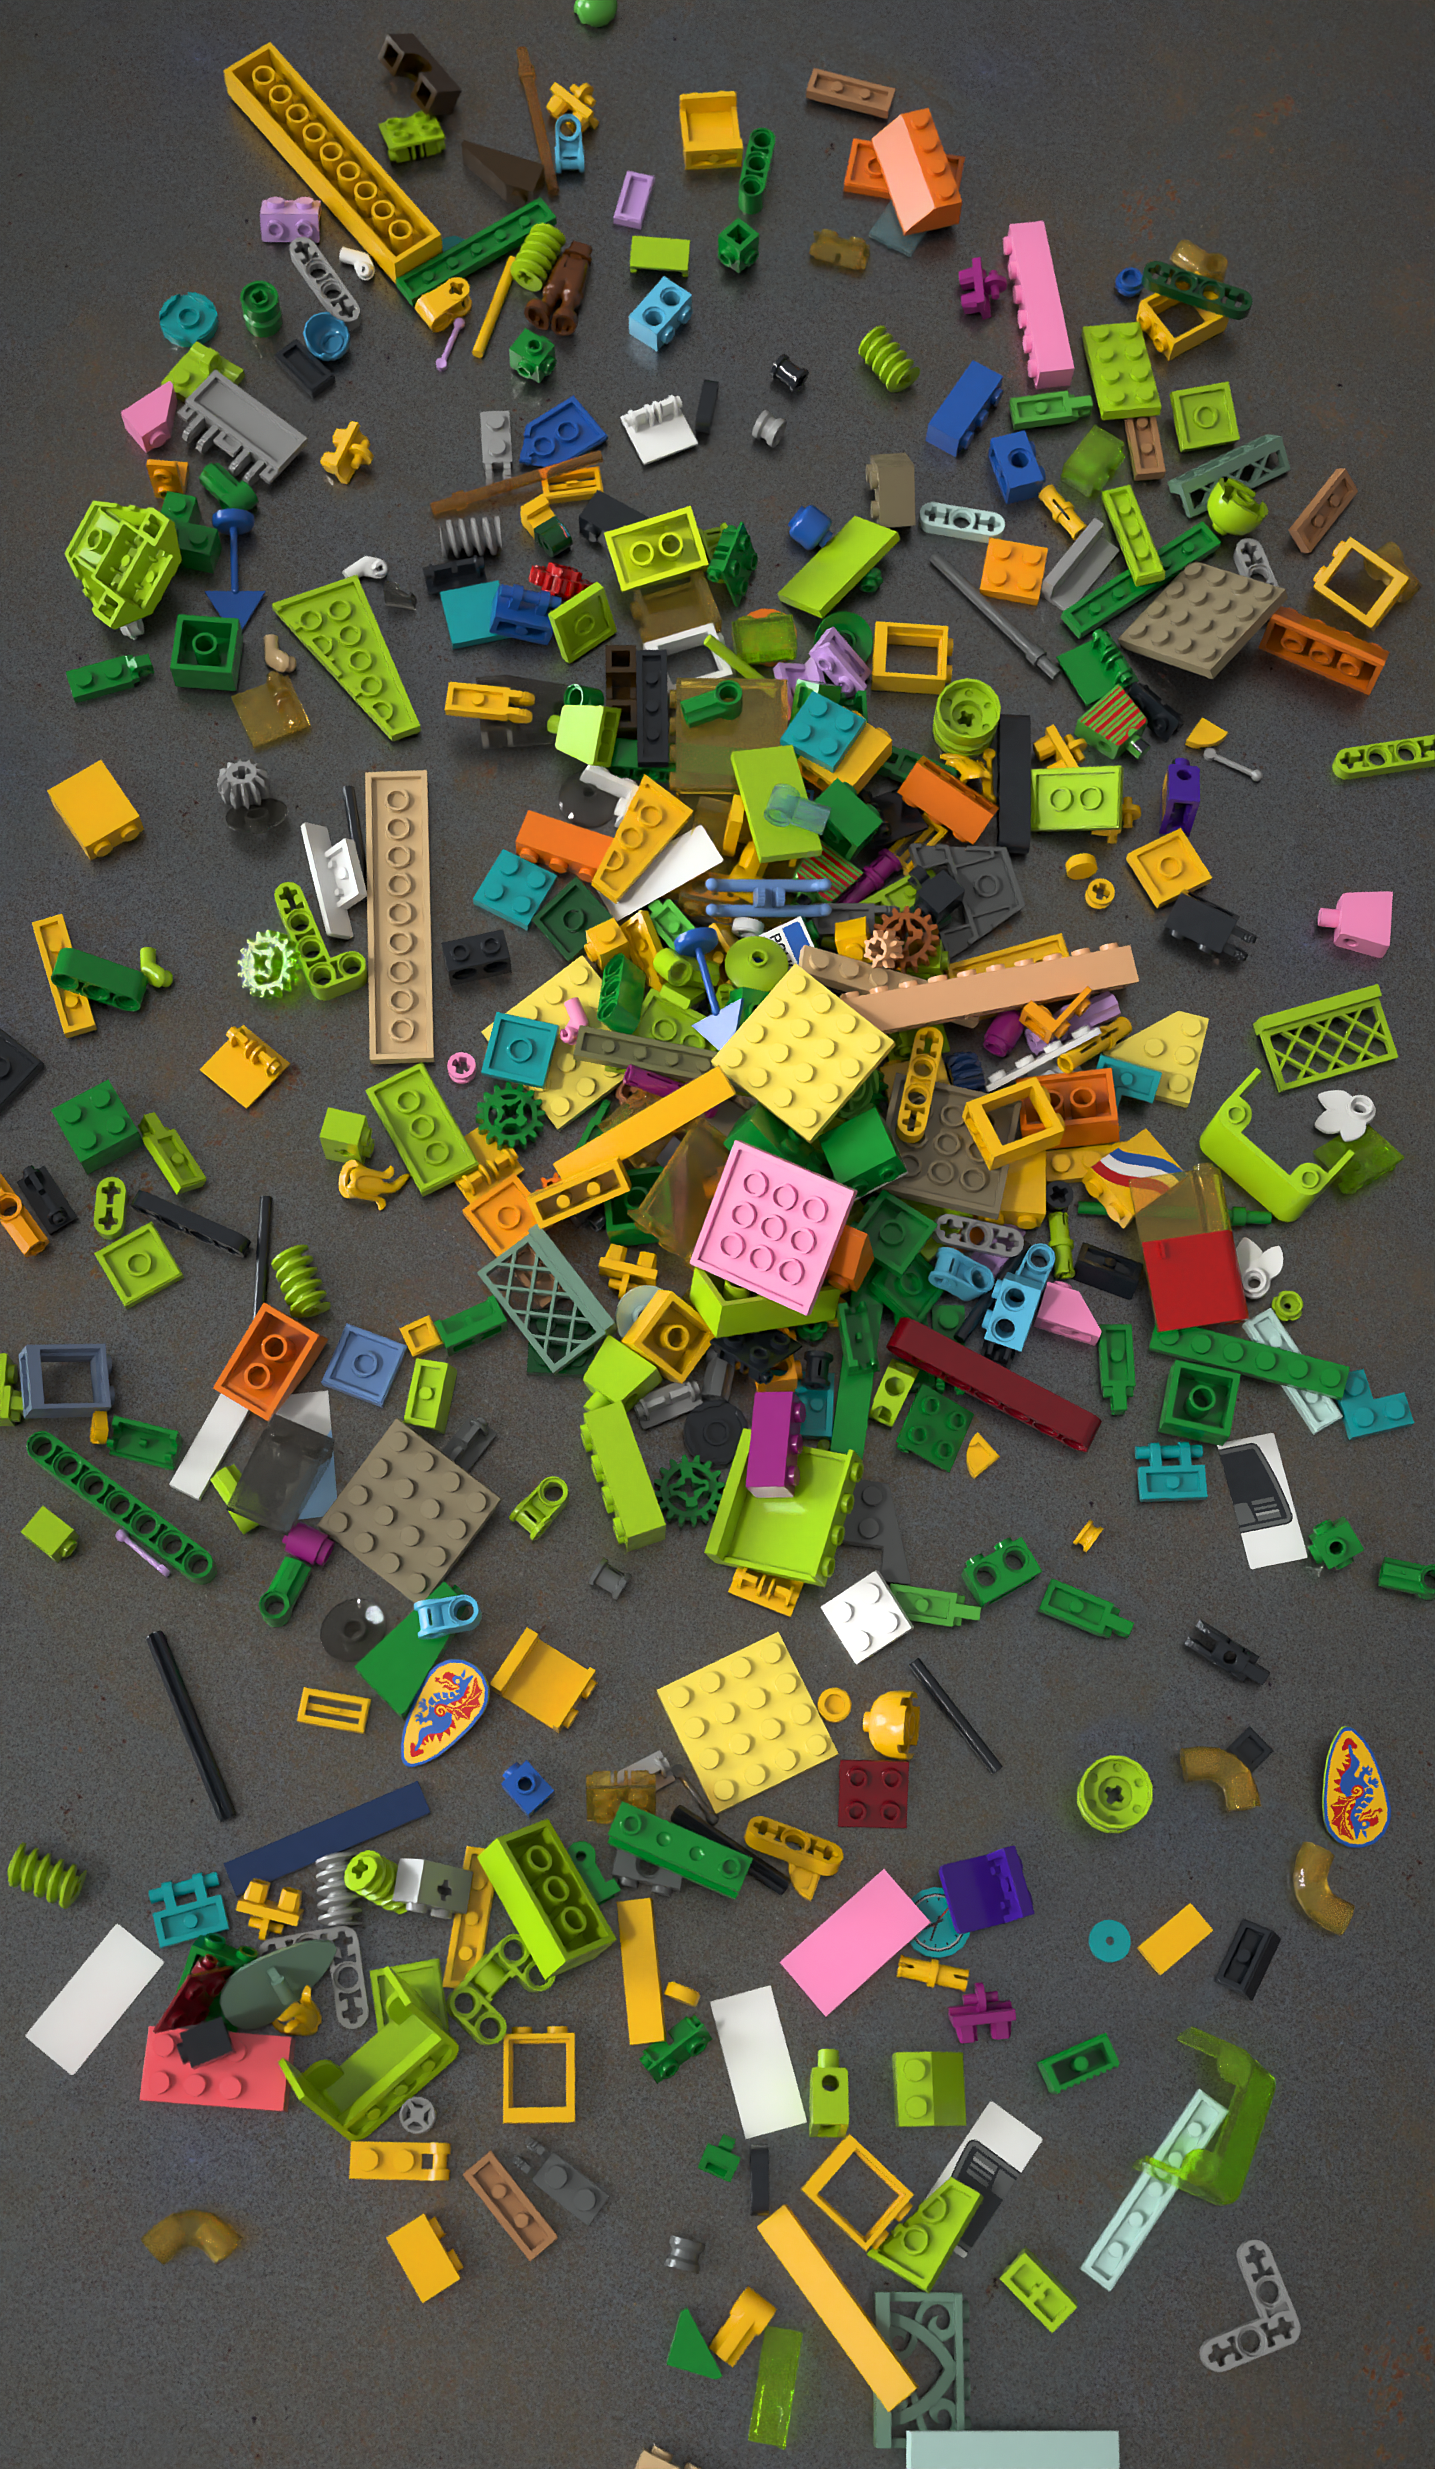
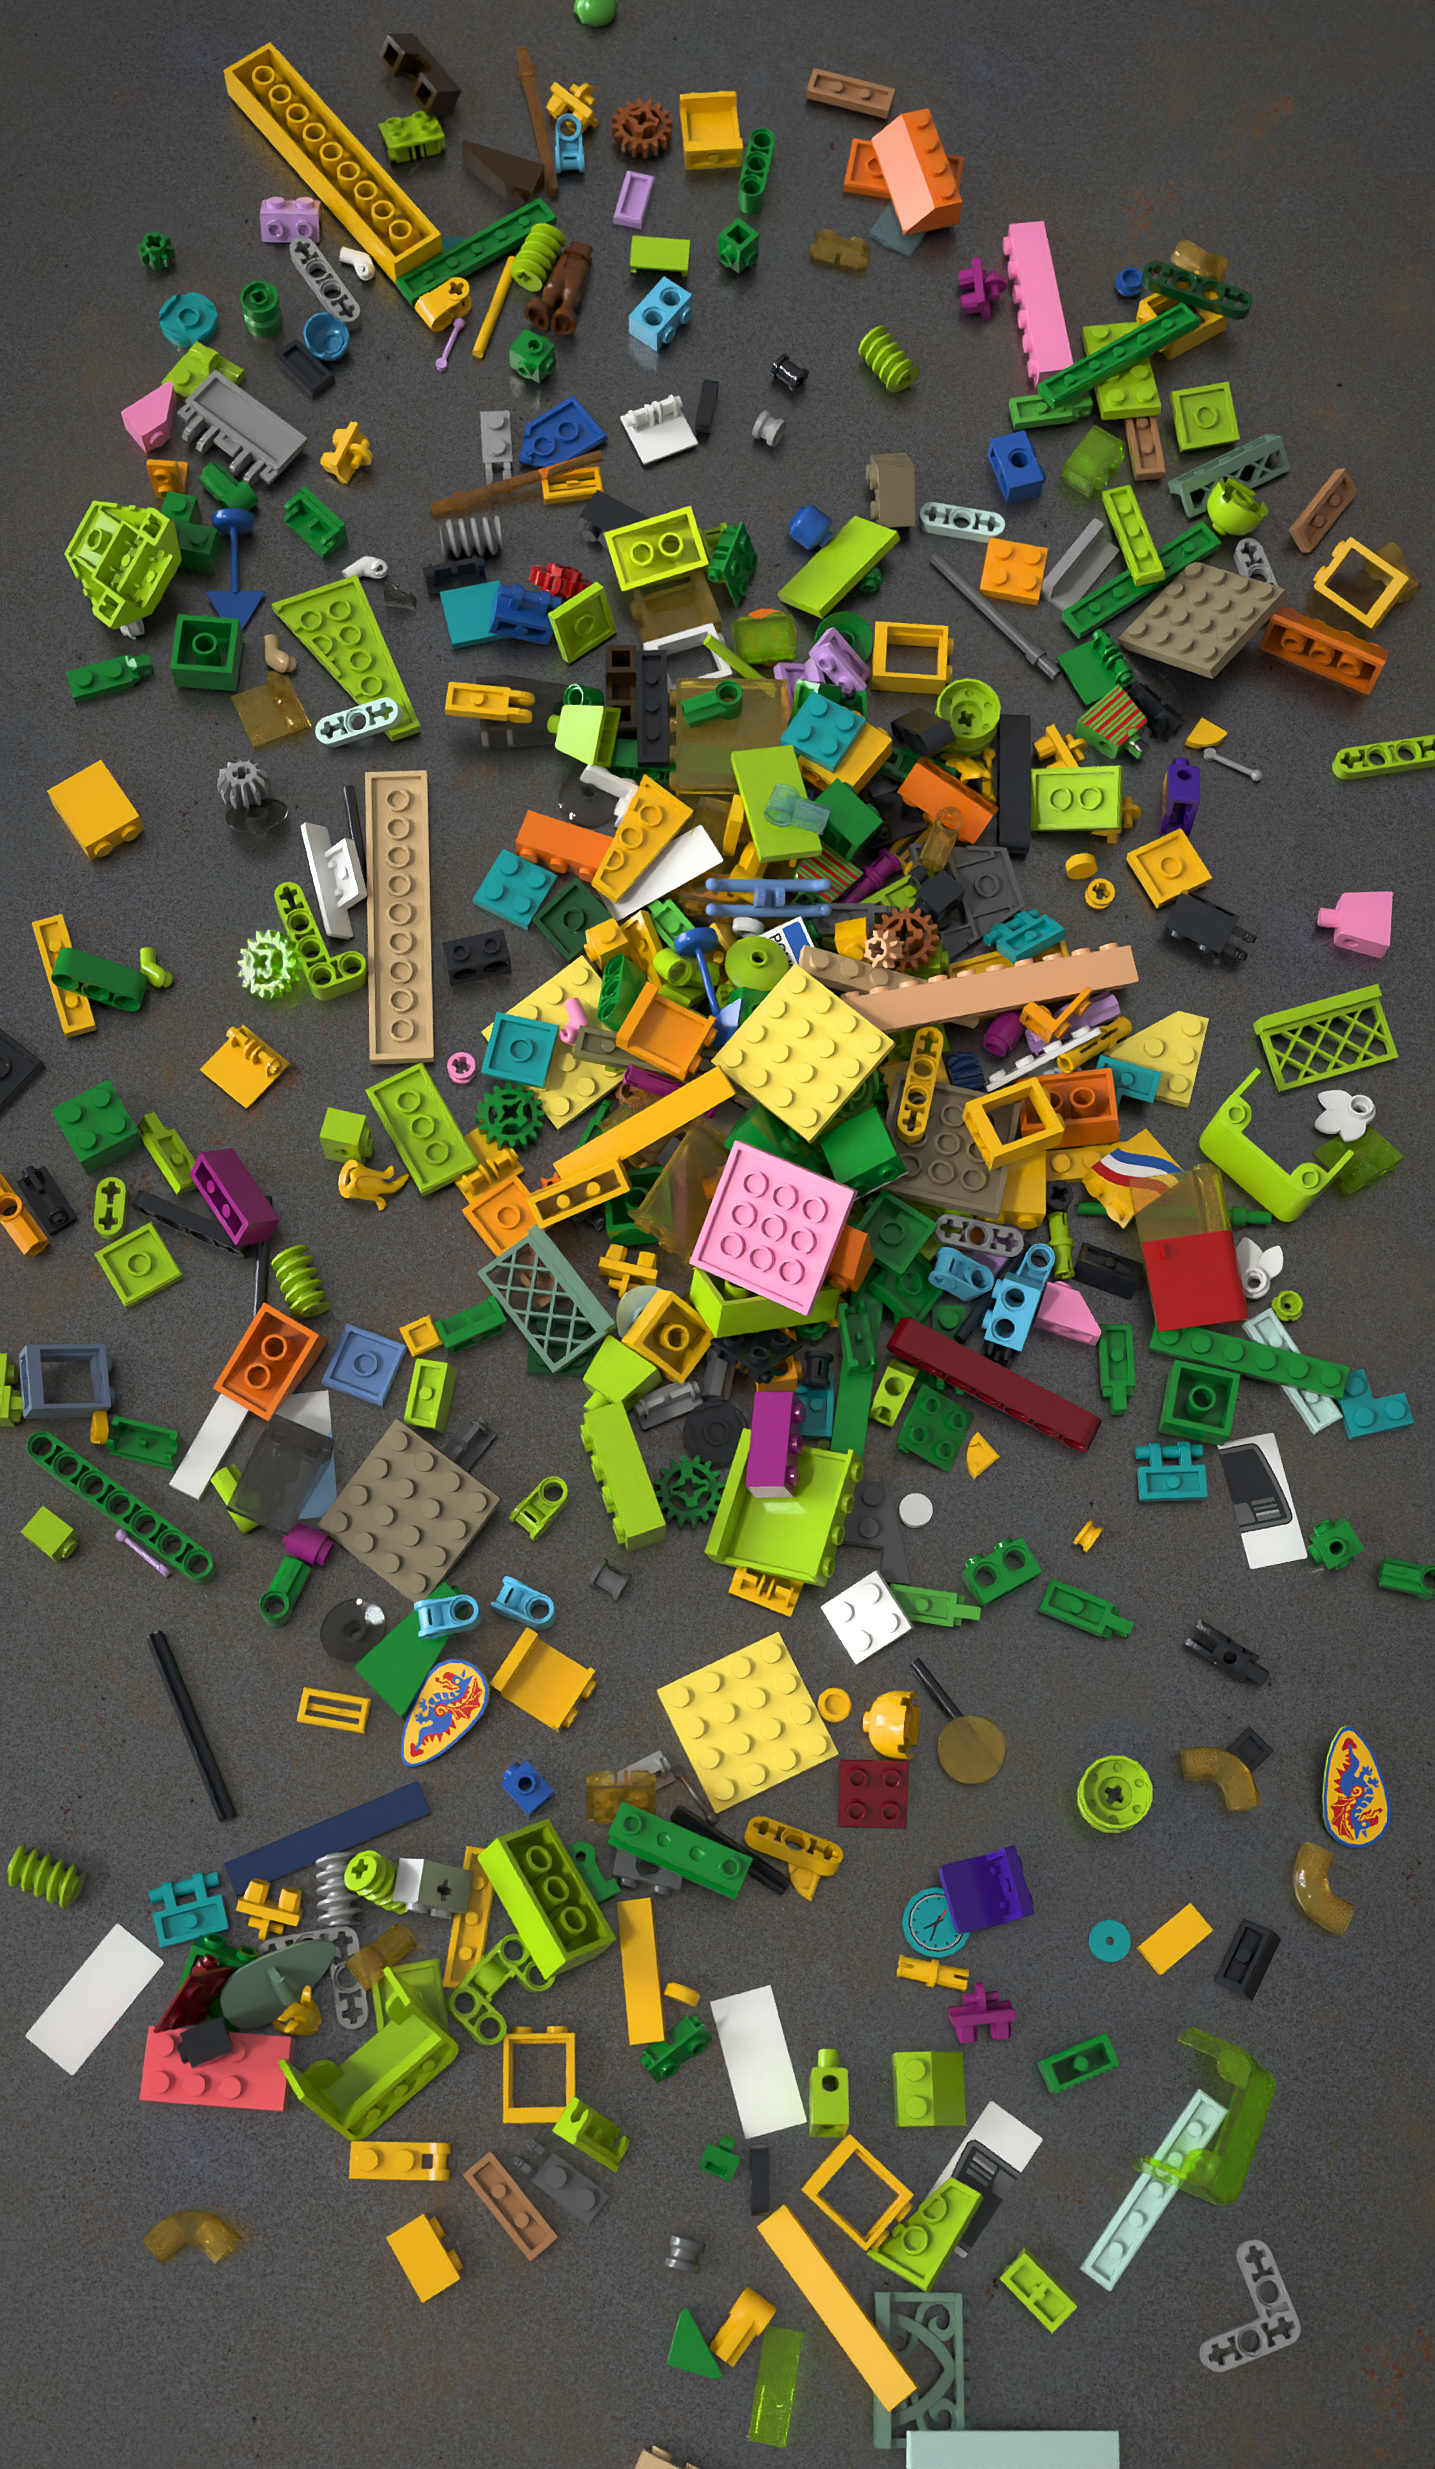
light grey wheel [400,2097,437,2134] -> none
leg [520,494,573,557] -> none
bright pink tile [780,1869,931,2017] -> none
blue brick [926,360,1004,457] -> none
yellow pin [1038,484,1087,541] -> none
none -> green gear [137,231,175,270]
none -> magenta brick [189,1148,280,1246]
none -> green hinge [282,486,348,560]
none -> light aqua beam [315,698,403,747]
none -> clear yellow piece [344,1922,417,1992]
none -> medium azure piece [489,1576,557,1631]
none -> lime hinge [552,2096,630,2173]
none -> dark orange gear [611,98,673,158]
none -> light orange panel [616,981,718,1081]
none -> black beam [890,708,956,758]
none -> white tile [899,1493,933,1528]
none -> clear yellow piece [918,806,964,872]
none -> clear yellow tile [937,1714,1007,1784]
none -> teal plate [983,908,1065,965]
none -> green tile [1037,302,1200,409]

